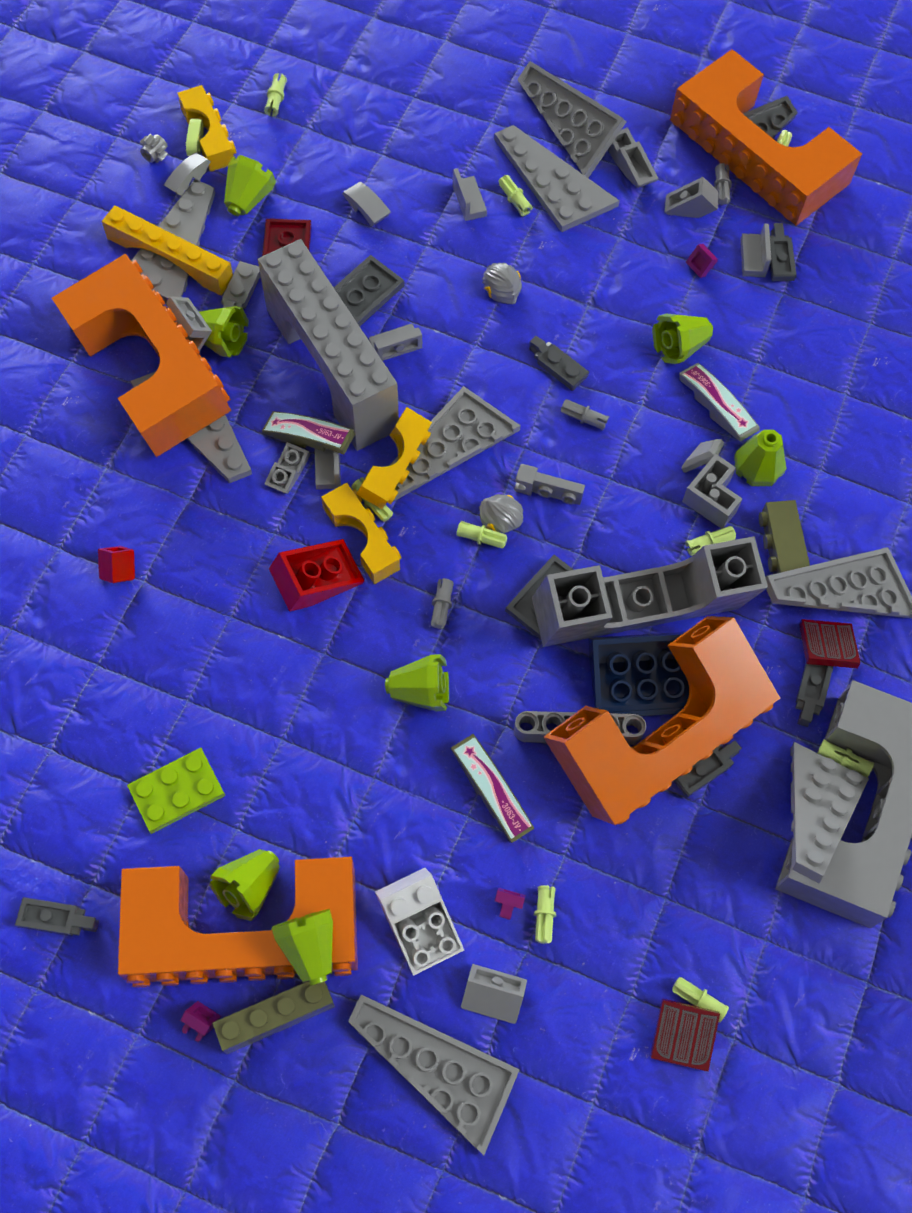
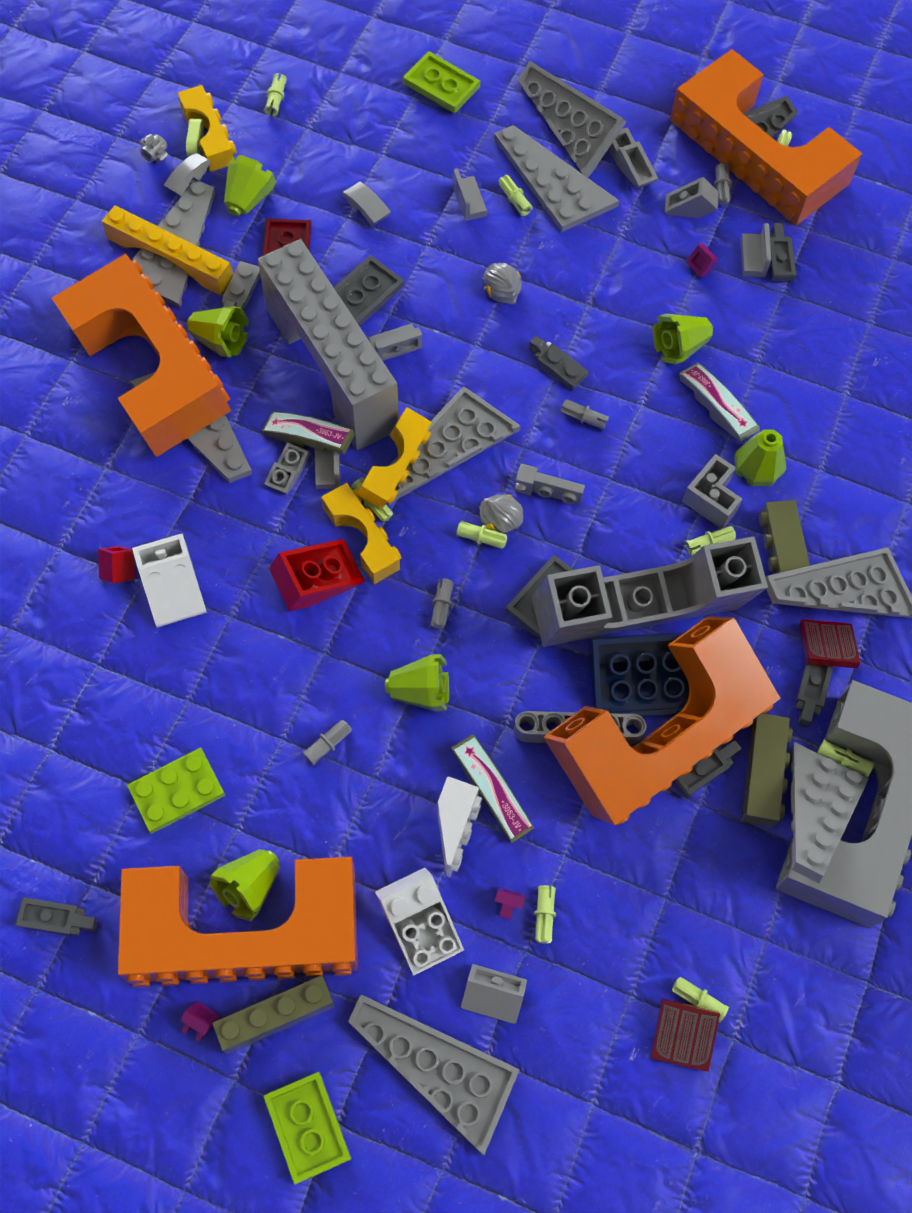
light grey panel [166,297,212,351] -> none
lime cone [272,909,333,985] -> none
light grey piece [681,439,724,473] -> none
none -> white slope [132,534,207,628]
none -> lime plate [264,1072,352,1185]
none -> light grey axle [302,720,352,766]
none -> lime plate [403,51,480,114]
none -> white slope [438,776,482,878]
none -> olive brick [741,713,793,828]

